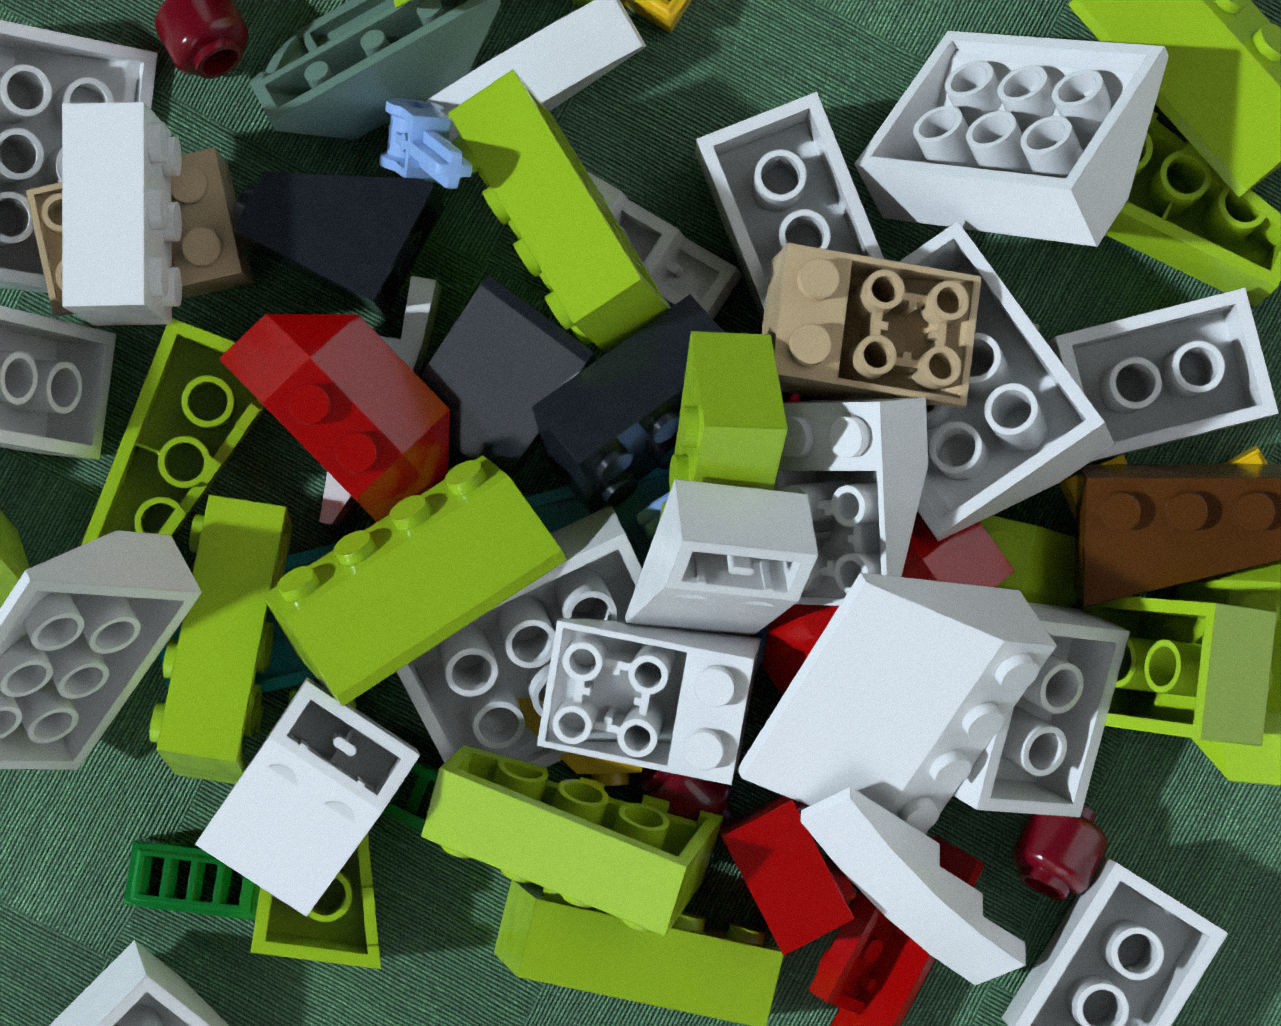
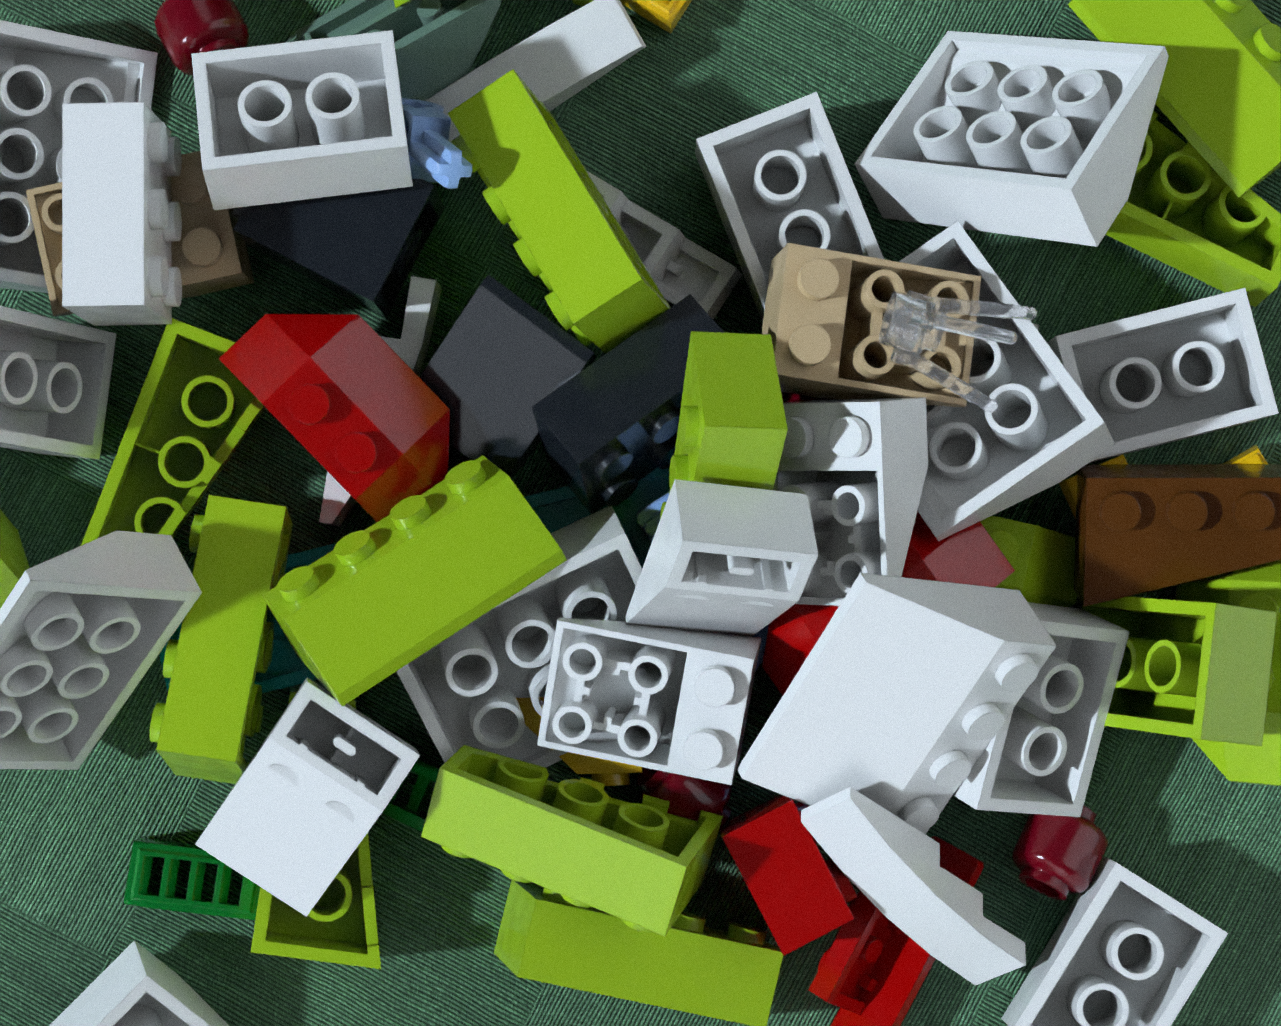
none -> white brick [191,30,413,210]
none -> clear plant [879,290,1037,413]

